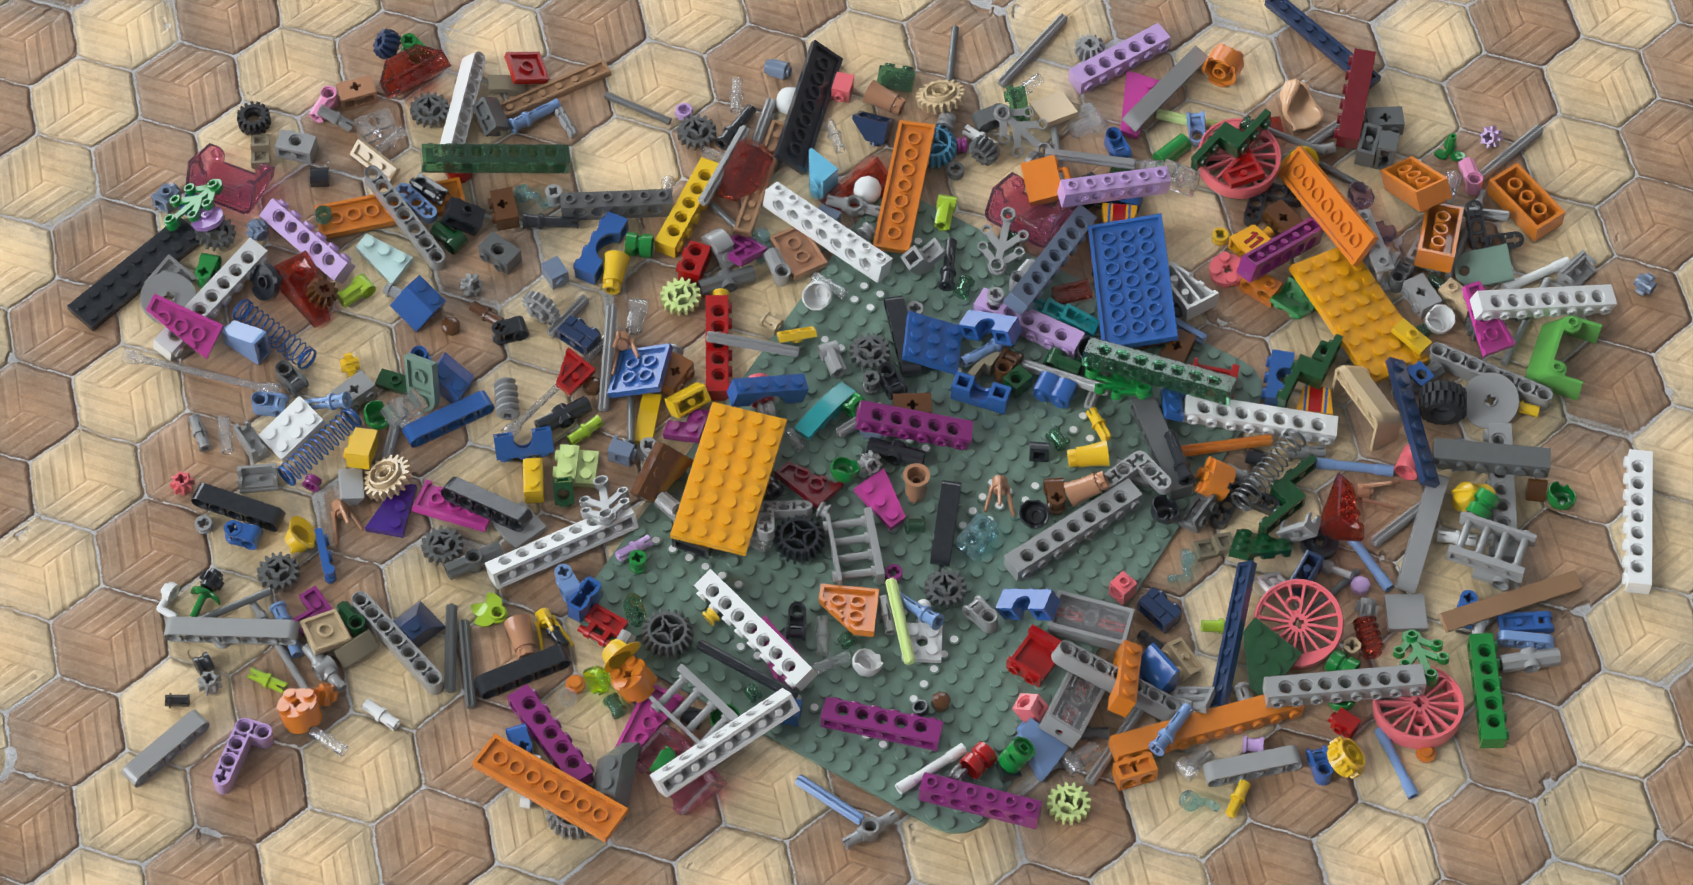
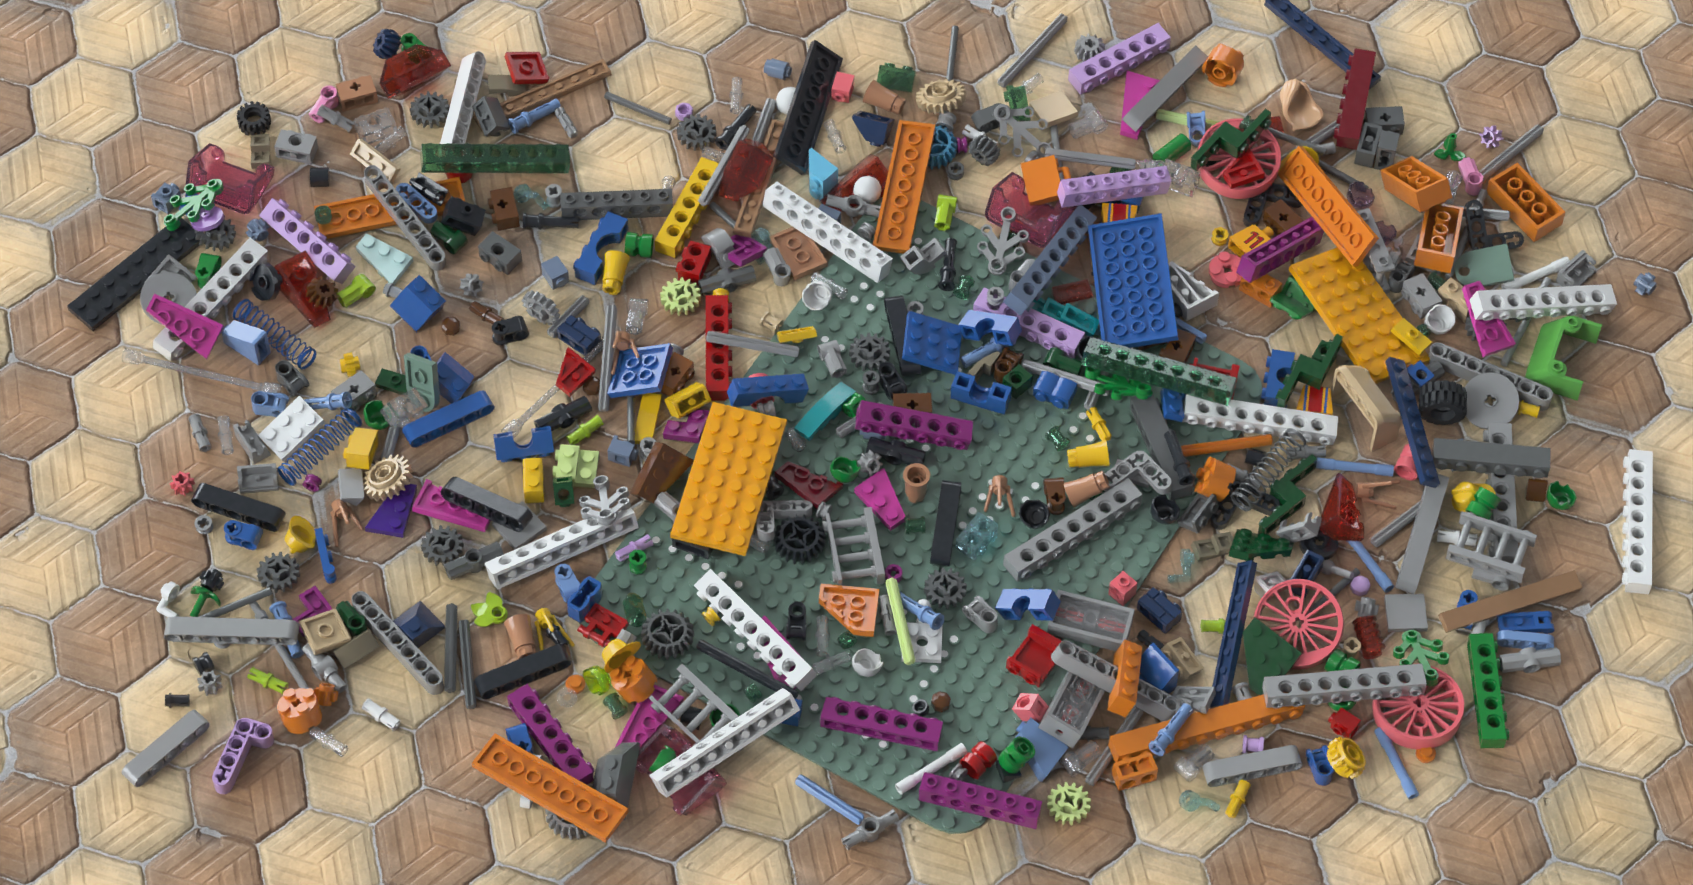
light grey piece [494,377,520,420] -> none
black brick [1029,441,1049,462] -> none
blue piece [1104,127,1132,158] -> none

